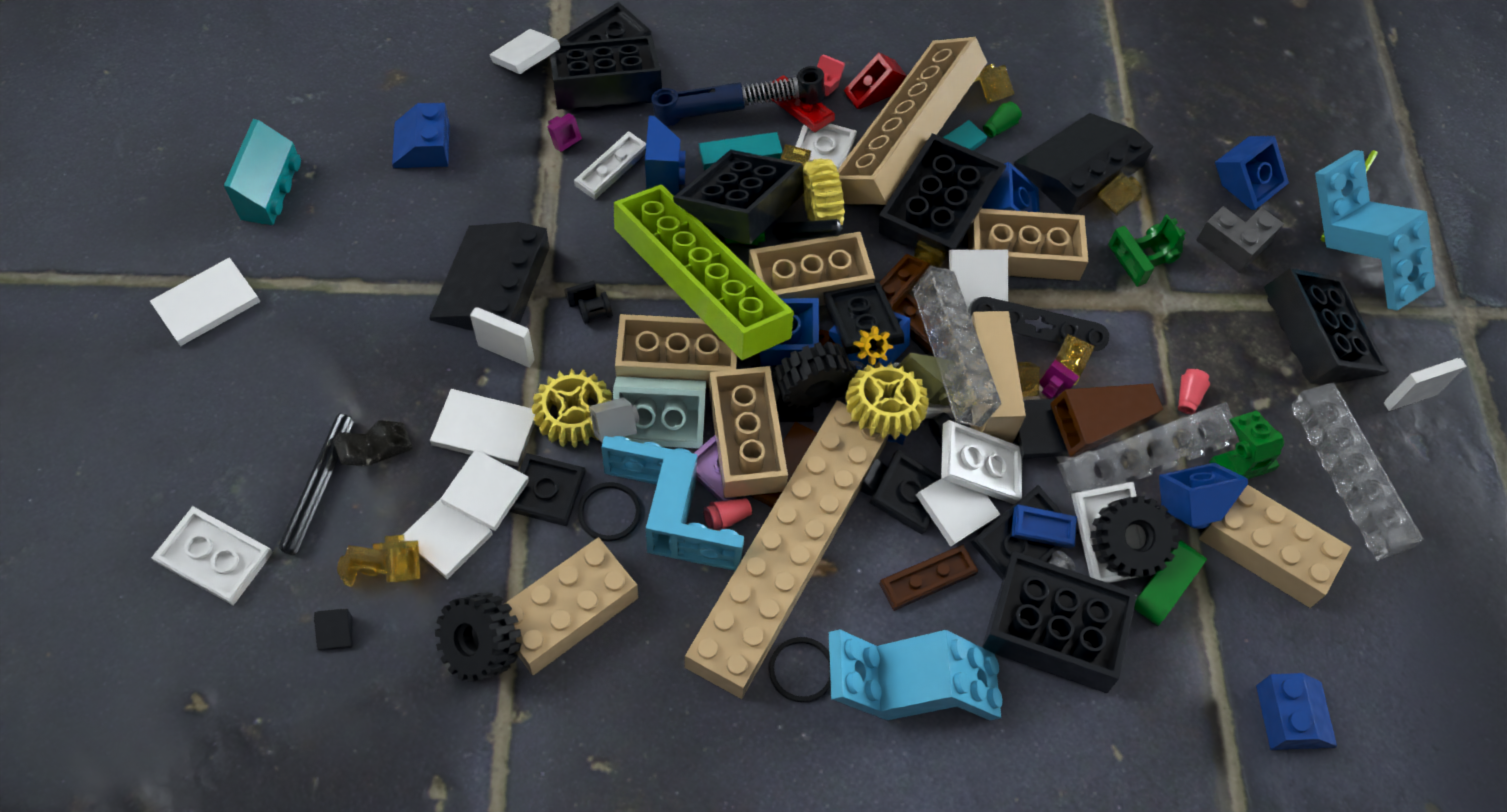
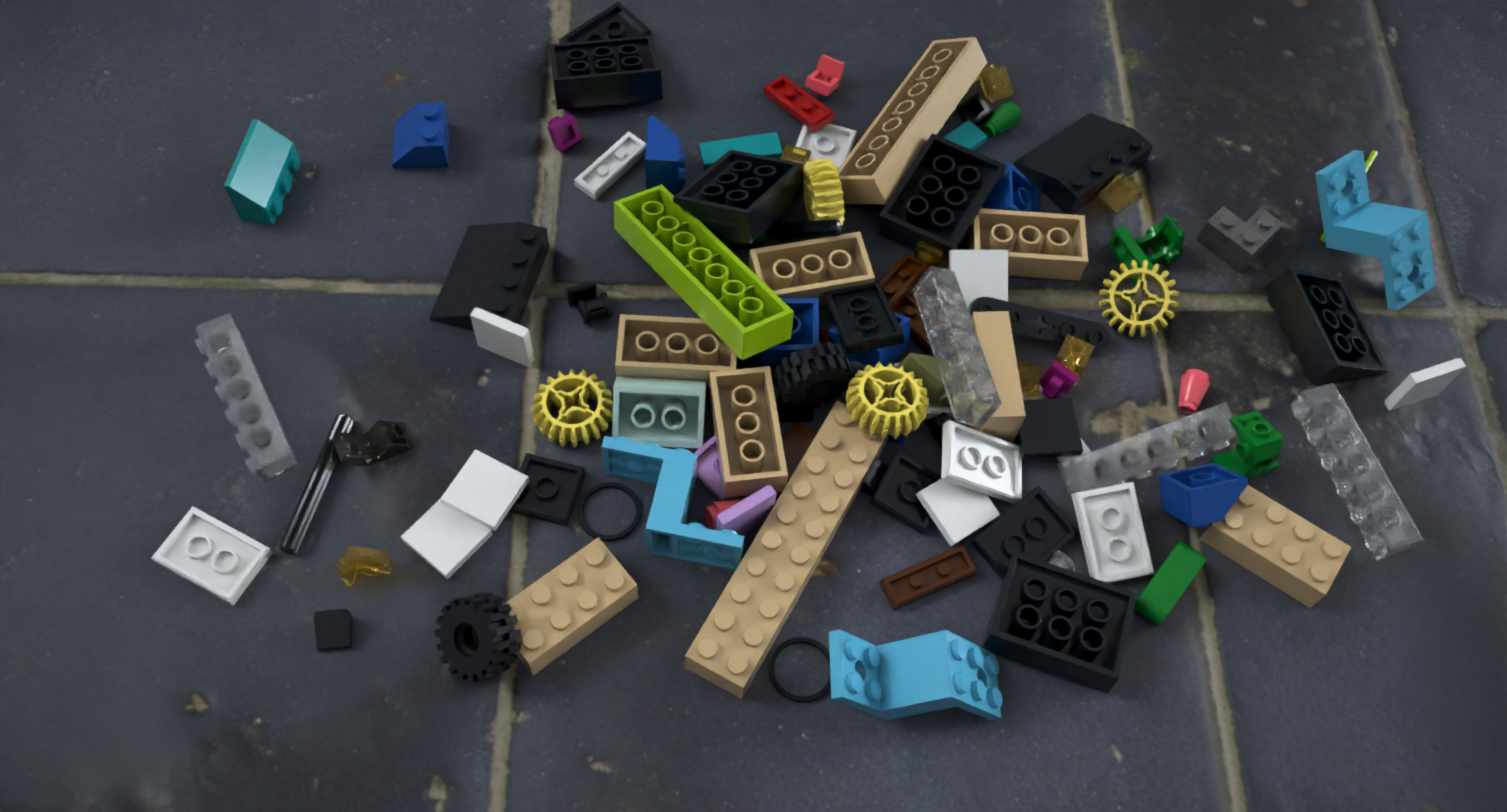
white tile [150,257,260,347] -> none
clear yellow bracket [373,535,420,582] -> none
white tile [430,389,536,467] -> none
white tile [489,29,561,74] -> none
light grey brick [589,397,639,442] -> none
piece [652,66,825,126] -> none
red slope [843,52,907,109] -> none
yellow gear [853,326,894,365] -> none
blue tile [1011,505,1077,549] -> none
reddish brown slope [1050,383,1164,457] -> none
black tyre [1090,496,1179,577] -> none
blue slope [1215,136,1289,210] -> none
blue slope [1256,673,1337,750] -> none
none -> clear brick [194,312,300,484]
none -> lavender tile [716,485,777,536]
none -> black slope [957,92,994,126]
none -> light yellow gear [1099,260,1179,337]

